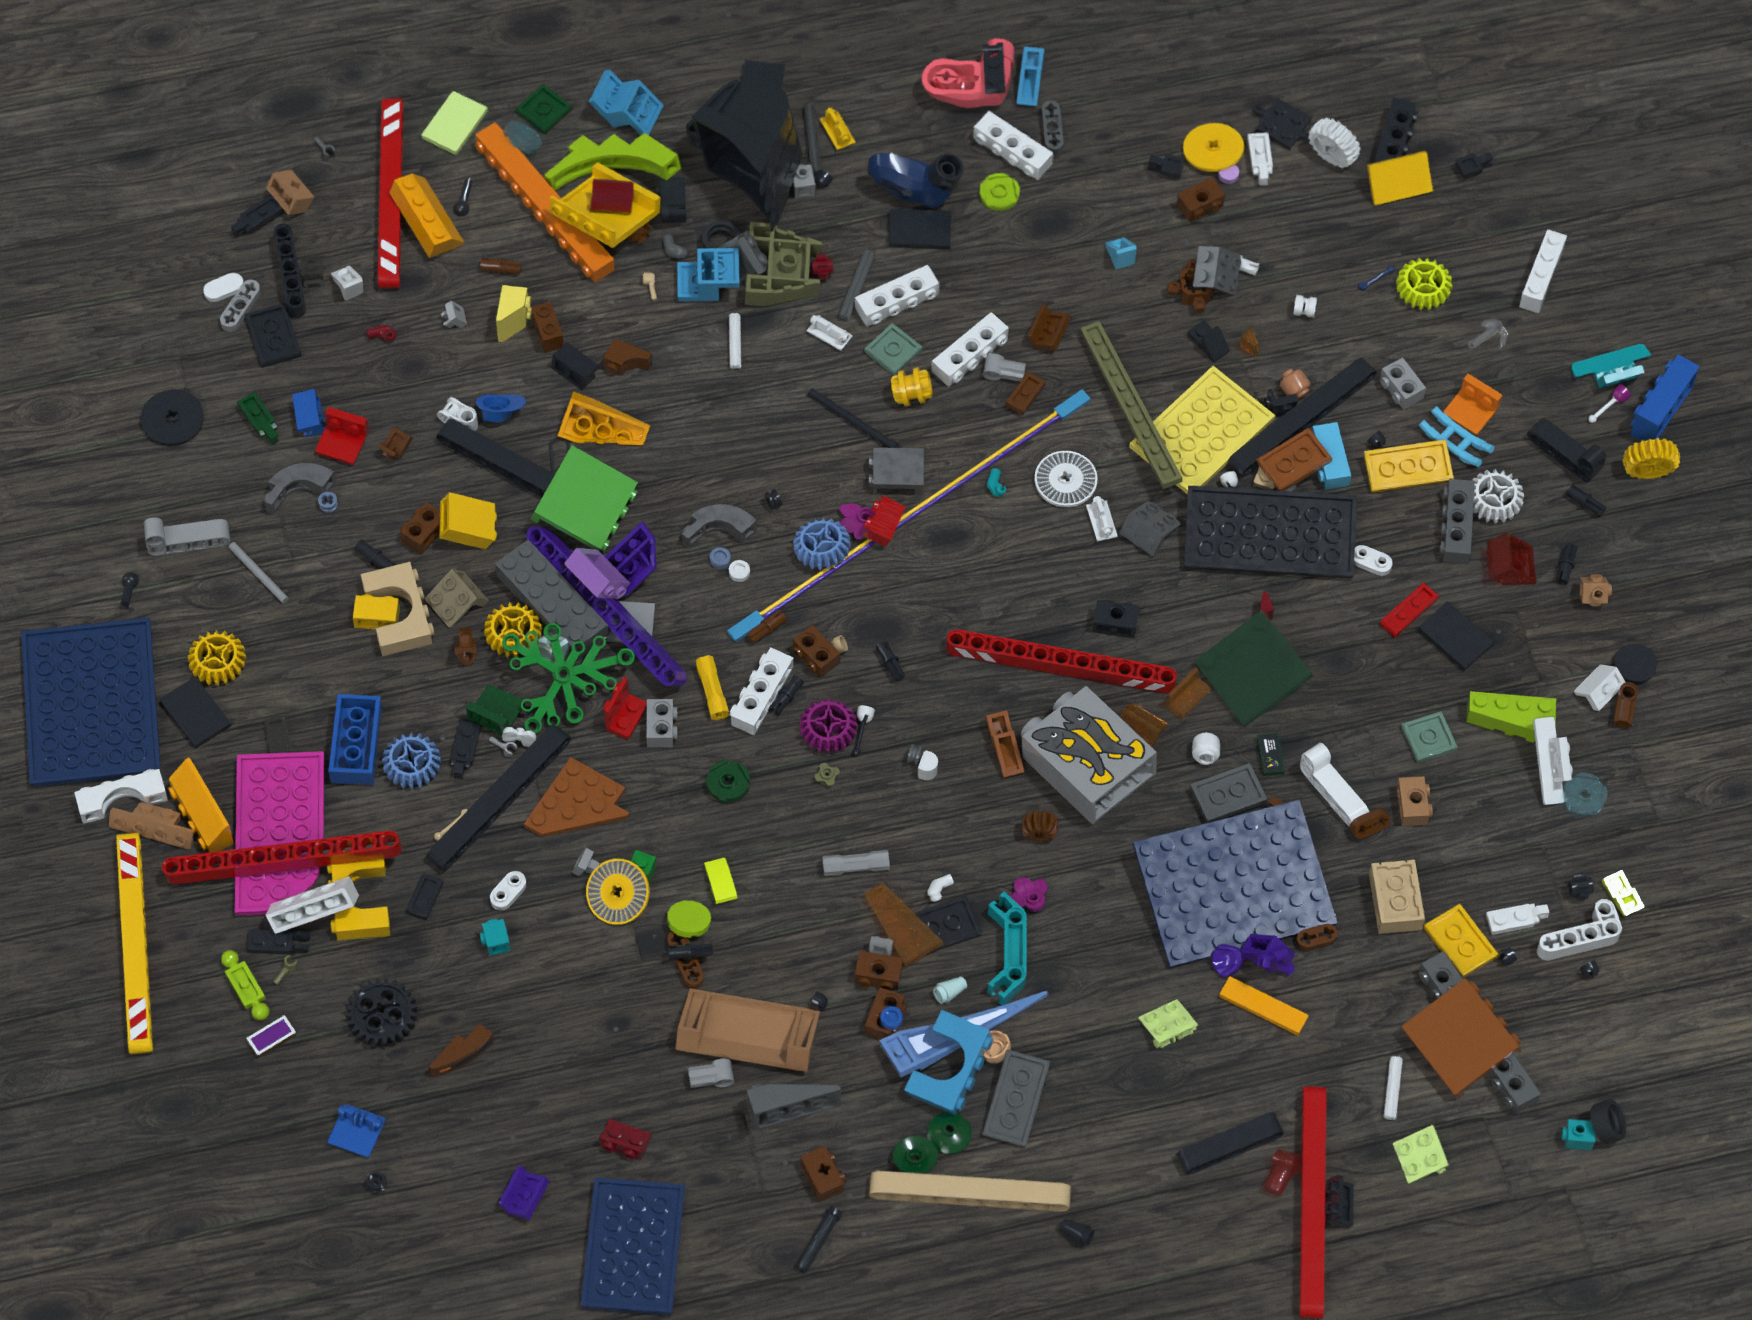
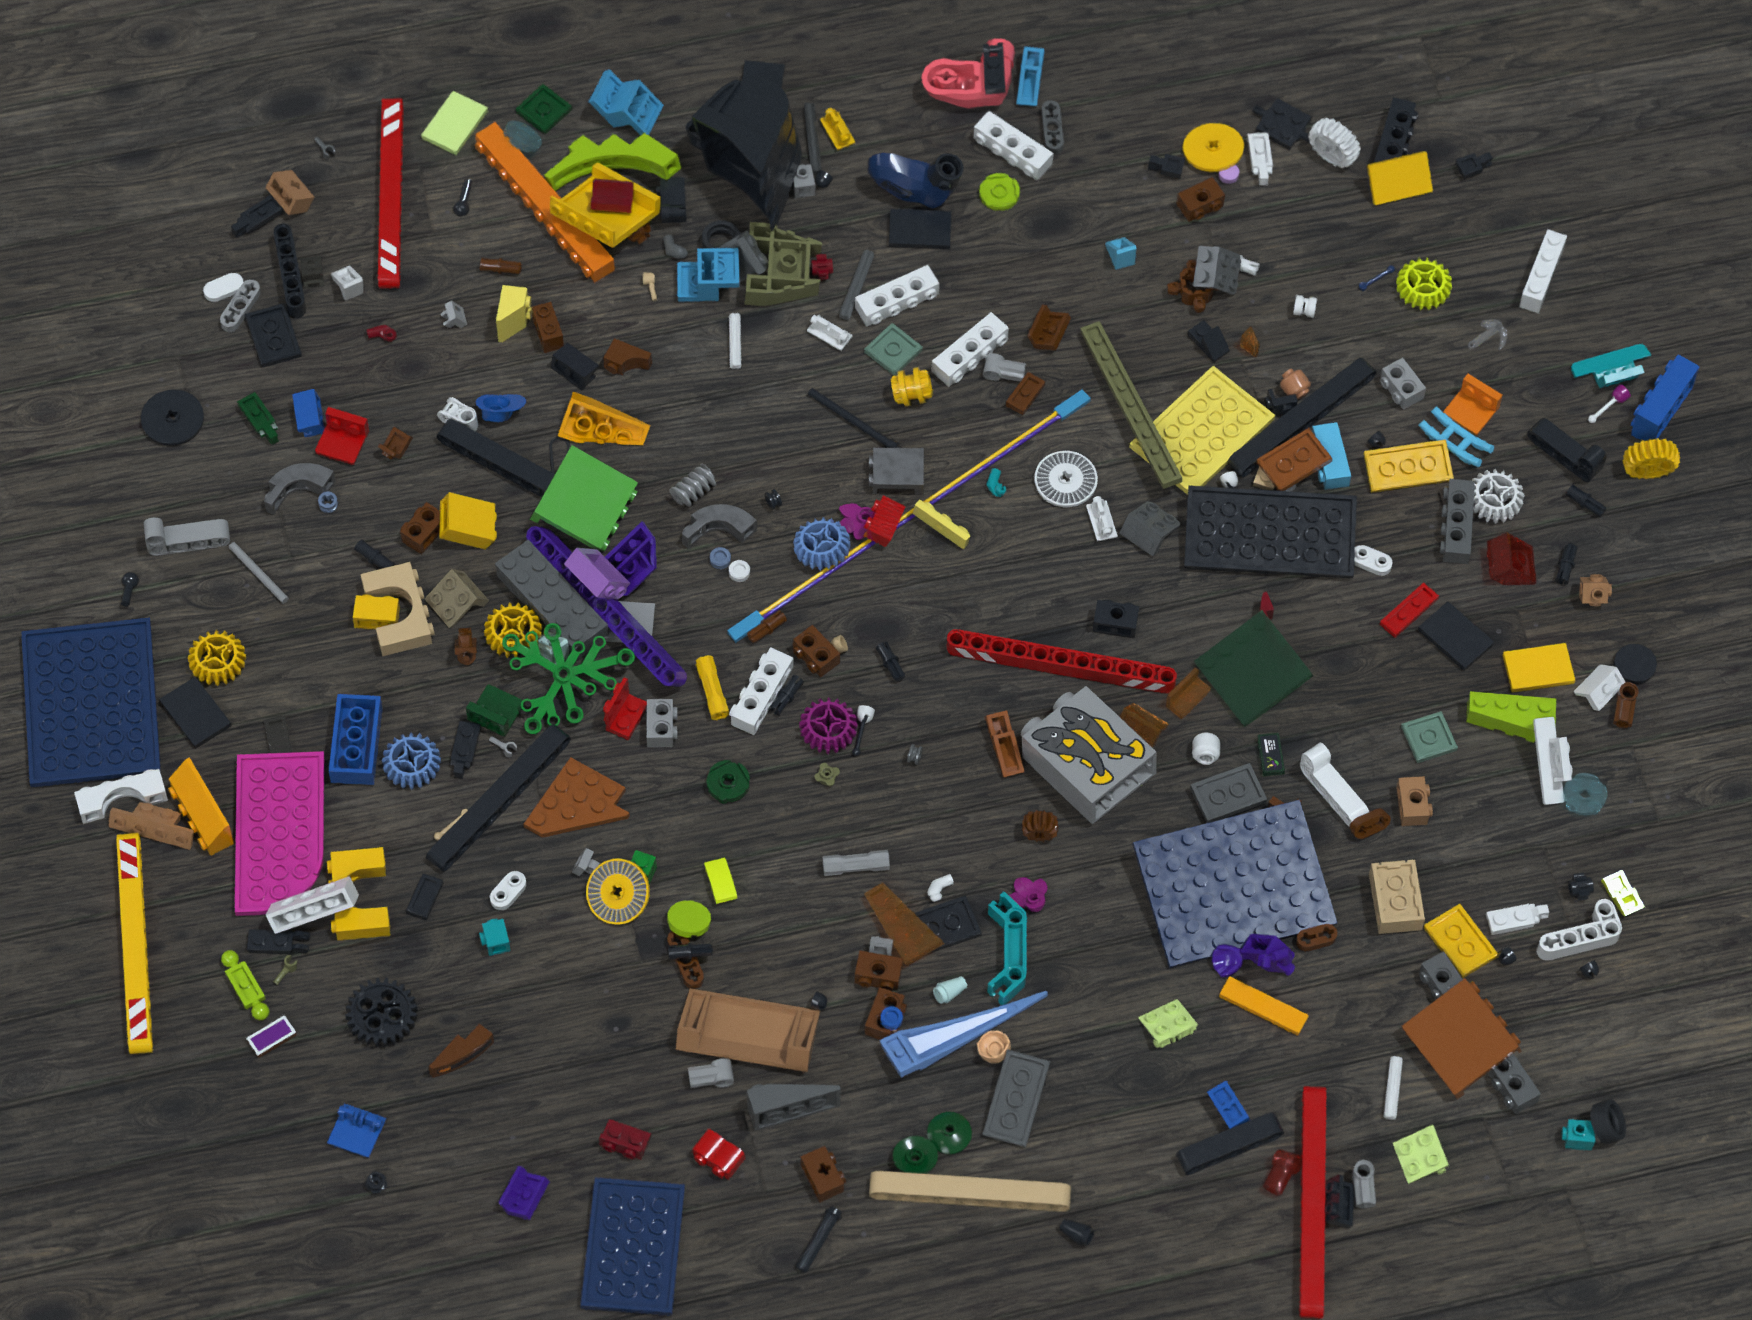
red beam [162,831,402,884] -> none
light orange slope [390,174,465,258] -> none
white piece [502,727,536,747] -> none
dark azure arch [904,1010,994,1116] -> none
white brick [918,750,938,780] -> none
none -> light grey piece [670,463,716,507]
none -> red brick [692,1129,745,1179]
none -> light yellow tile [913,500,970,550]
none -> blue hinge [1207,1081,1250,1129]
none -> light grey piece [1352,1160,1376,1209]
none -> yellow tile [1503,643,1575,693]

